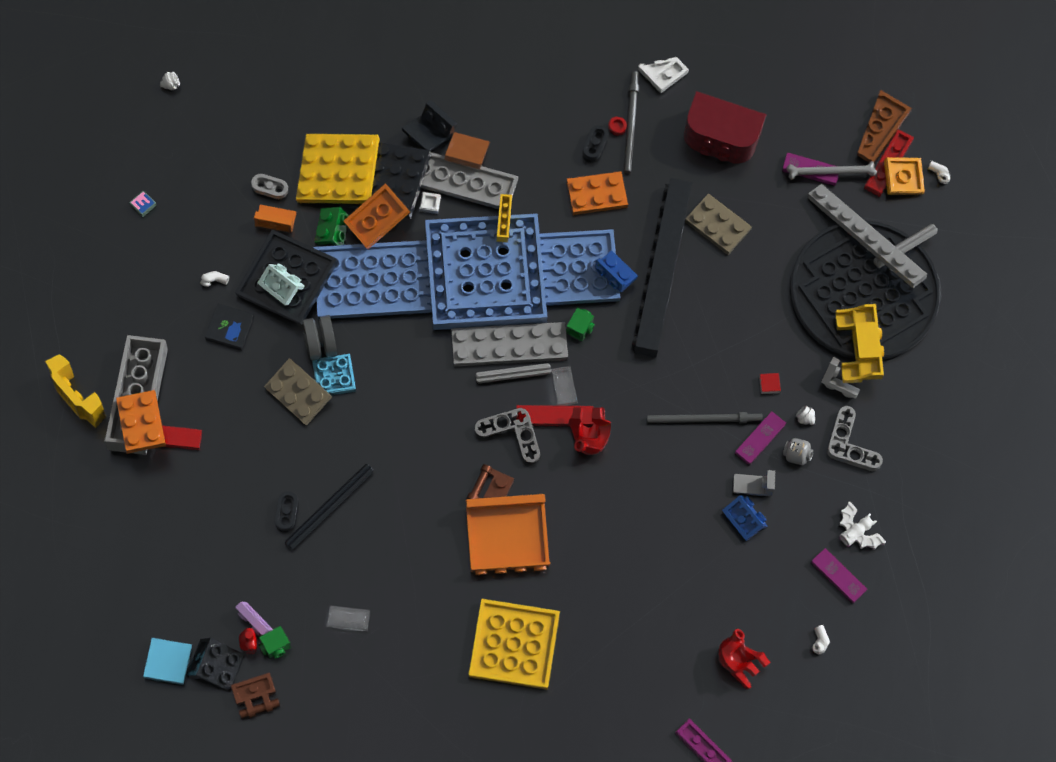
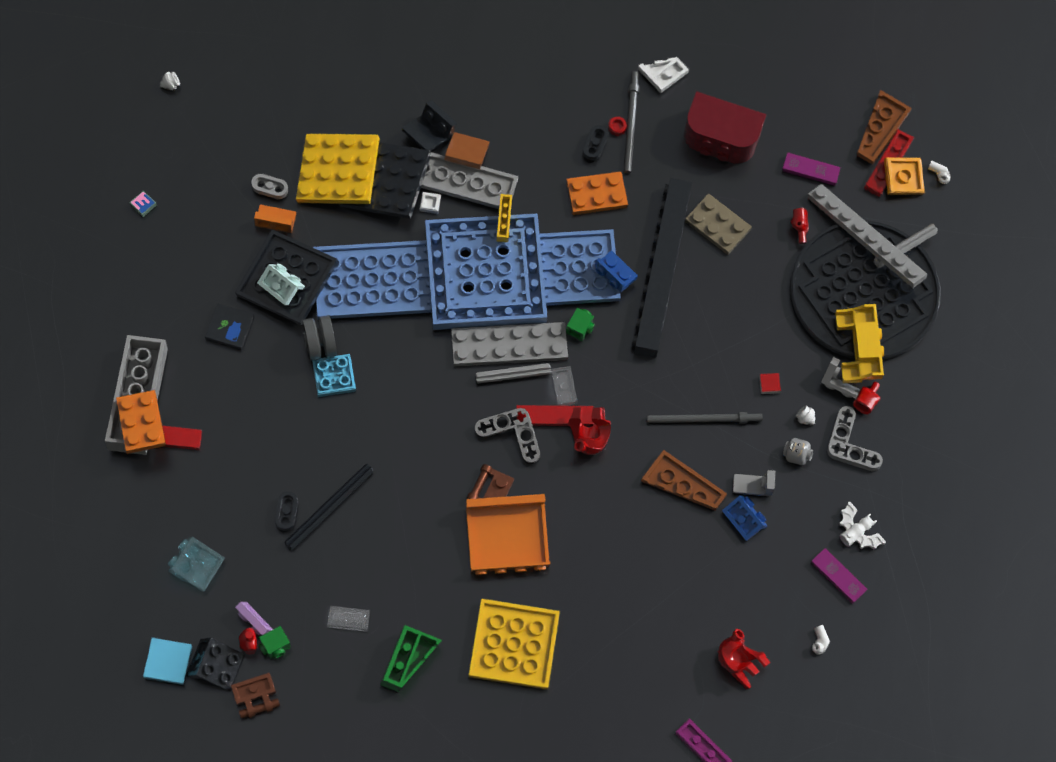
yellow plate [45,354,106,428] -> none
white arm [200,271,229,287] -> none
dark tan plate [264,358,333,425] -> none
green bracket [314,207,349,246] -> none
orange plate [344,183,410,249] -> none
magenta tile [735,411,786,466] -> none
light grey piece [786,161,877,180] -> none
none -> clear light blue plate [168,537,225,592]
none -> green wedge [380,625,442,692]
none -> dark orange wing [641,450,727,511]
none -> red piece [791,208,809,244]
none -> red piece [853,382,880,414]

